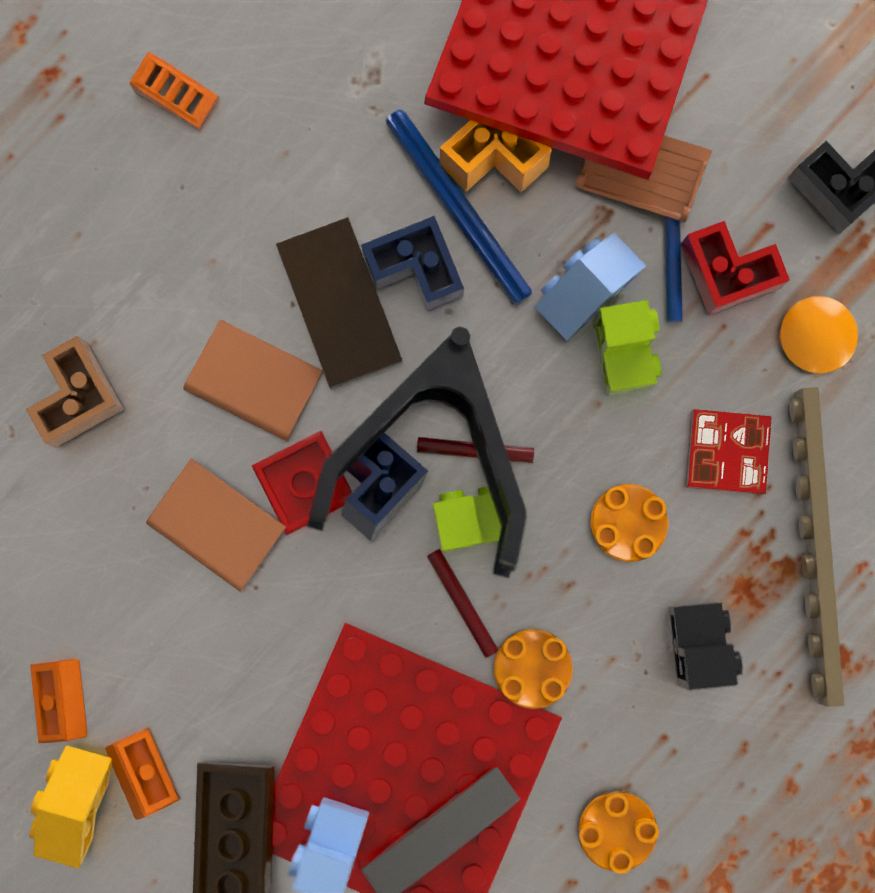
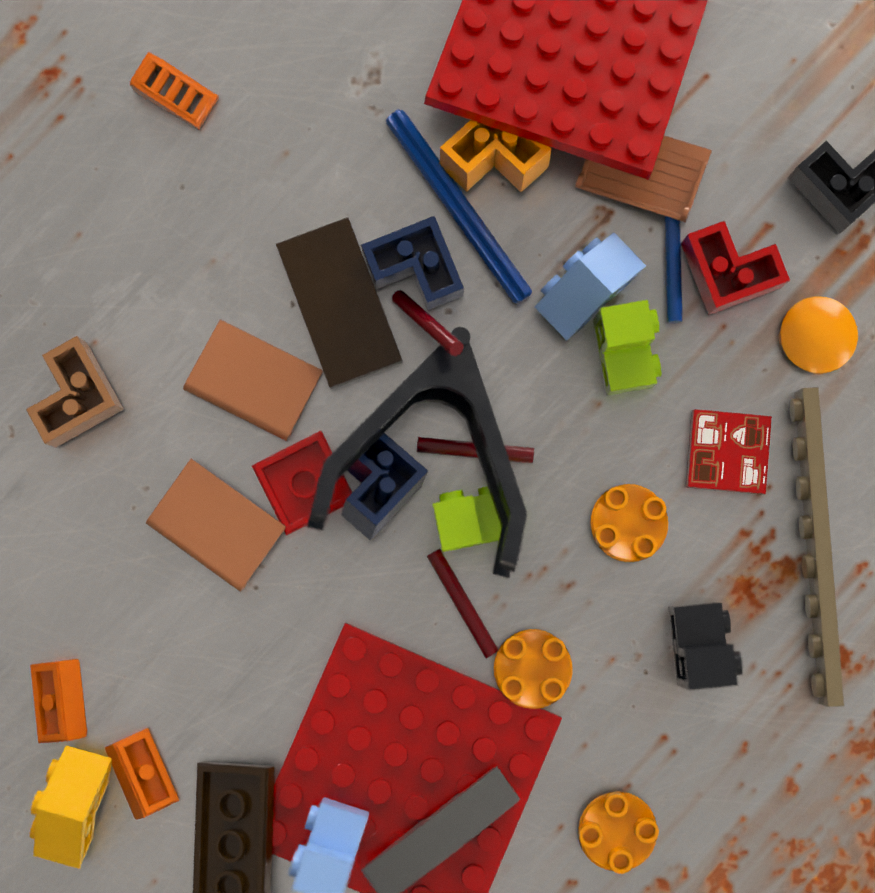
none -> dark red bar [392,290,464,356]

